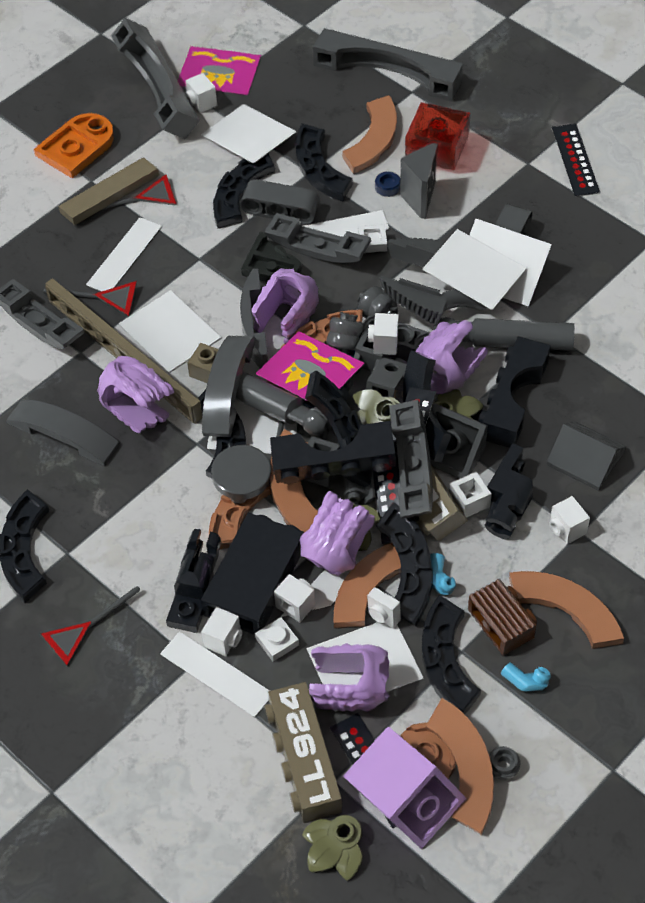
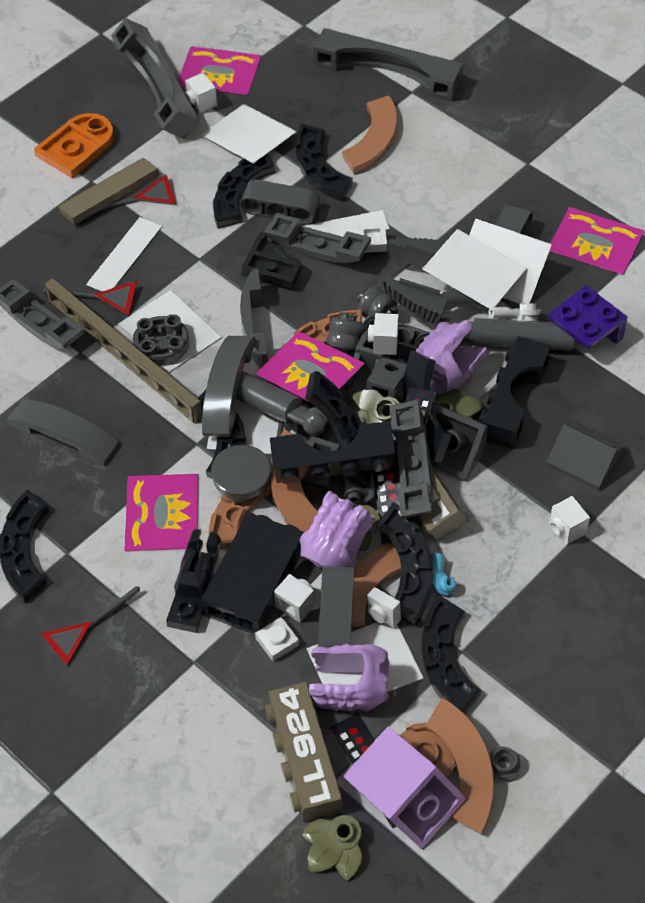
lavender piece [97,356,174,433] -> none
white sticker [160,631,270,717] -> none
dark tan plate [187,343,219,383] -> none
white plate [201,607,242,657] -> none
lavender piece [252,268,319,344] -> none
dark blue tile [375,171,400,197] -> none
dark grey slope [400,143,437,219] -> none
clear red brick [405,102,470,170] -> none
white plate [450,472,491,518] -> none
reddish brown brick [468,579,537,656] -> none
black plate [484,444,533,539] -> none
medium azure arm [501,662,551,692] -> none
nougat tile [509,571,624,649] -> none
black sticker [552,124,600,196] -> none
none -> dark pink sticker [124,474,198,551]
none -> dark grey tile [133,314,189,365]
none -> dark grey beam [318,565,354,648]
none -> white plate [489,303,542,321]
none -> dark purple bracket [548,285,628,349]
none -> dark pink sticker [549,207,645,275]

